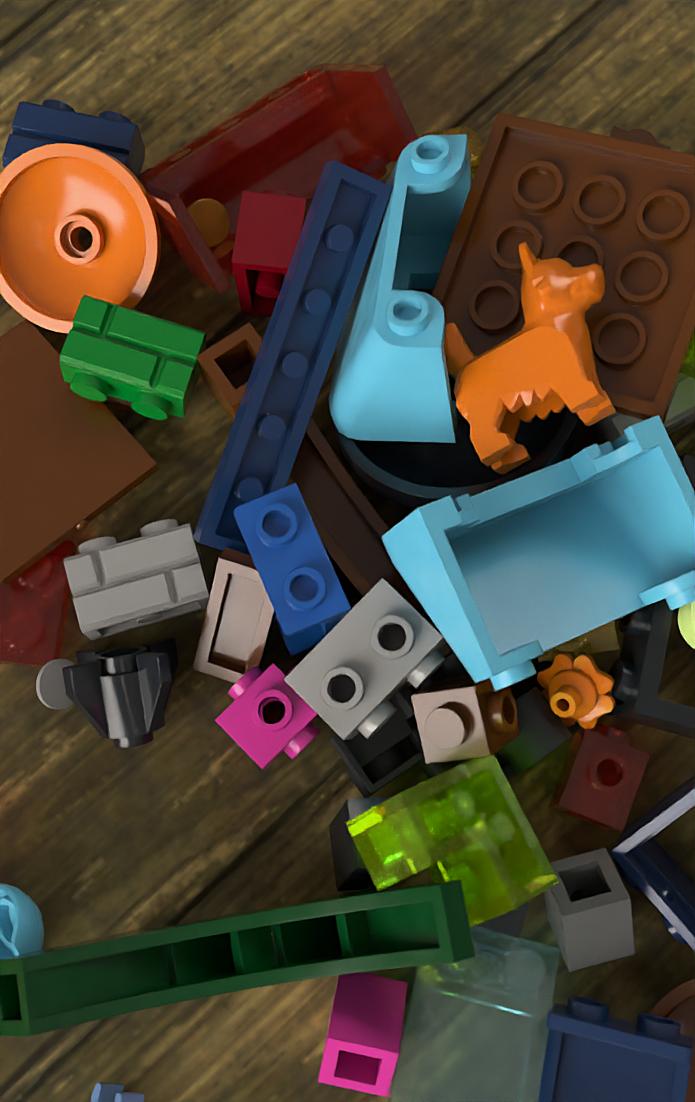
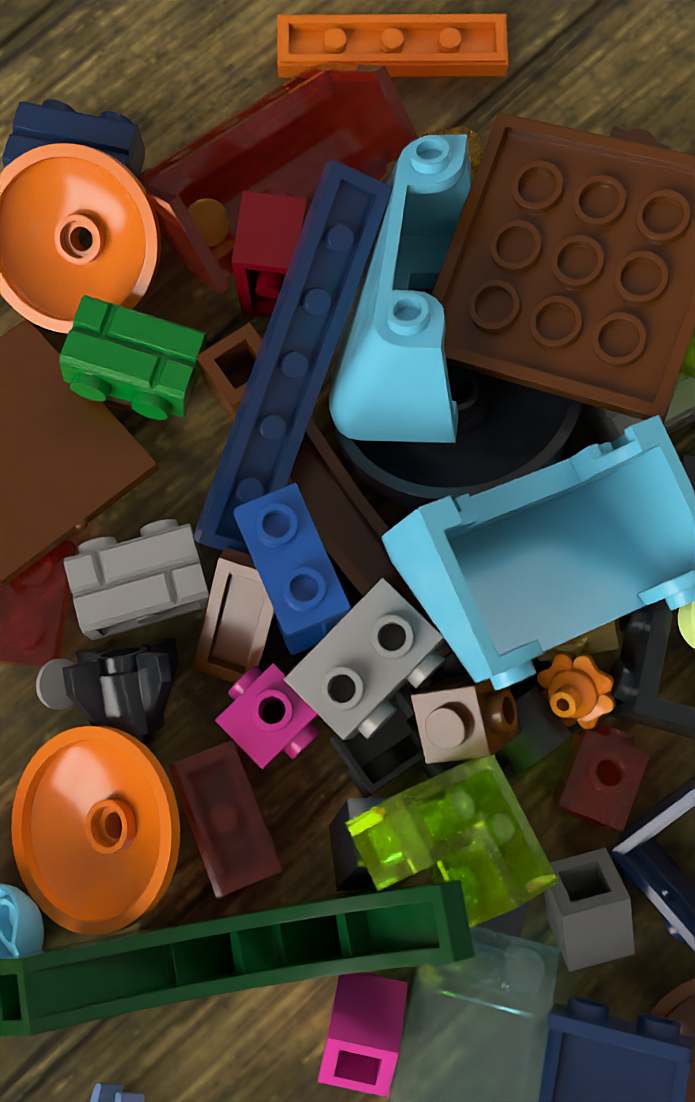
orange animal [444,242,616,475] -> none
none -> orange dish [11,726,180,935]
none -> clear red brick [168,740,285,898]
none -> orange tile [277,14,508,78]

